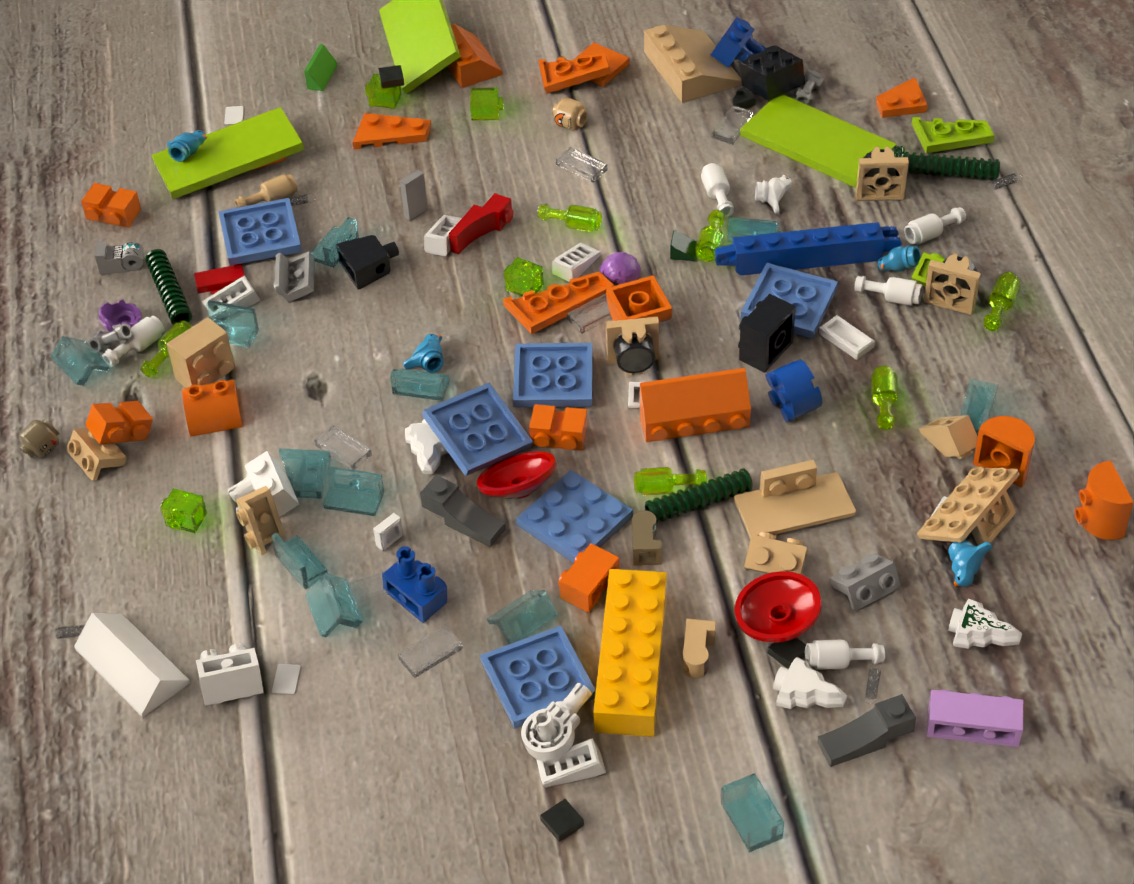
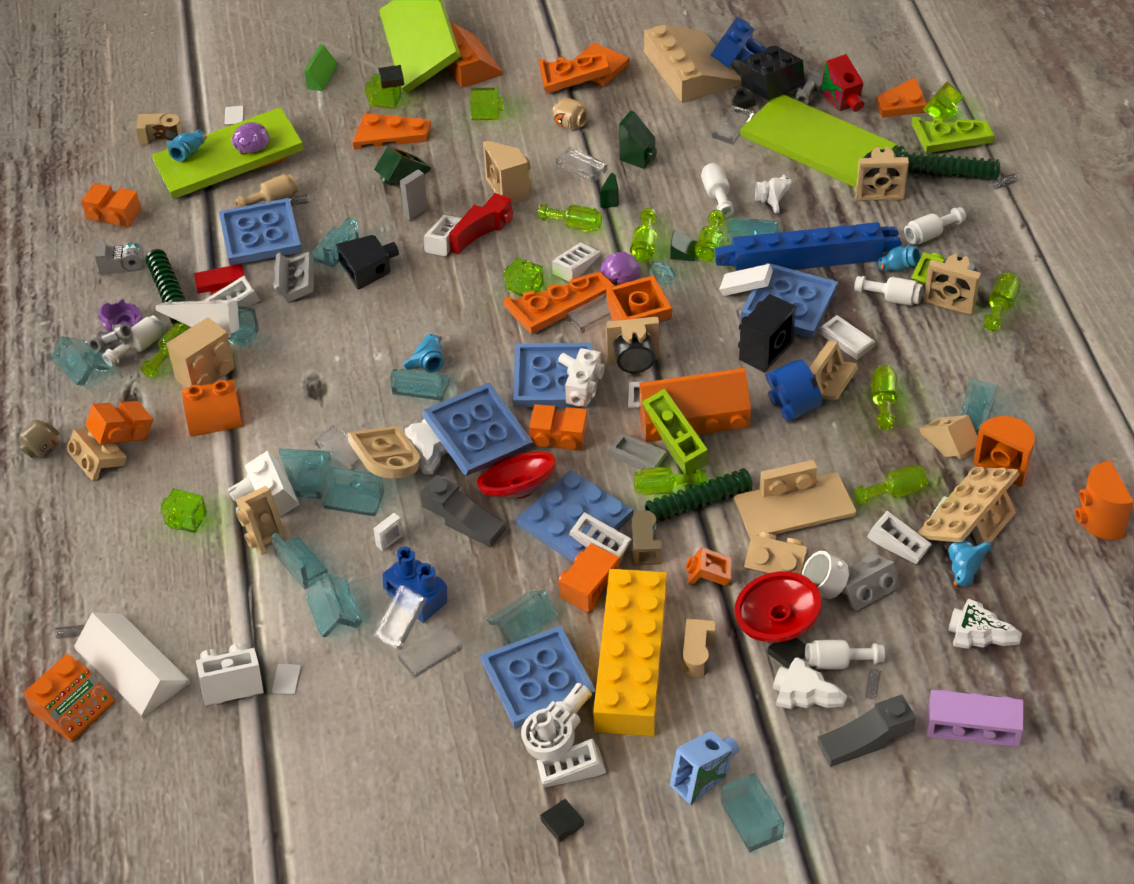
none -> orange slope [23,654,115,742]
none -> tan leg [136,113,182,145]
none -> white slope [156,300,240,338]
none -> medium lavender hair [231,122,269,154]
none -> tan tile [348,425,420,479]
none -> dark green slope [374,146,431,186]
none -> clear tile [374,584,427,650]
none -> tan slope [483,141,532,204]
none -> white brick [558,348,605,407]
none -> white slope [569,512,632,565]
none -> dark green slope [600,173,619,208]
none -> light grey tile [608,432,668,475]
none -> dark green slope [619,111,657,169]
none -> clear neon green piece [630,208,657,262]
none -> lime slope [642,389,709,477]
none -> clear light blue tile [649,261,675,285]
none -> light blue torso [669,731,739,805]
none -> orange bracket [686,547,732,586]
none -> white tile [719,264,773,296]
none -> white piece [801,551,849,599]
none -> tan bracket [810,341,858,400]
none -> red torso [820,54,865,112]
none -> clear neon green piece [854,464,928,504]
none -> white slope [867,511,933,564]
none -> clear neon green brick [923,82,964,121]

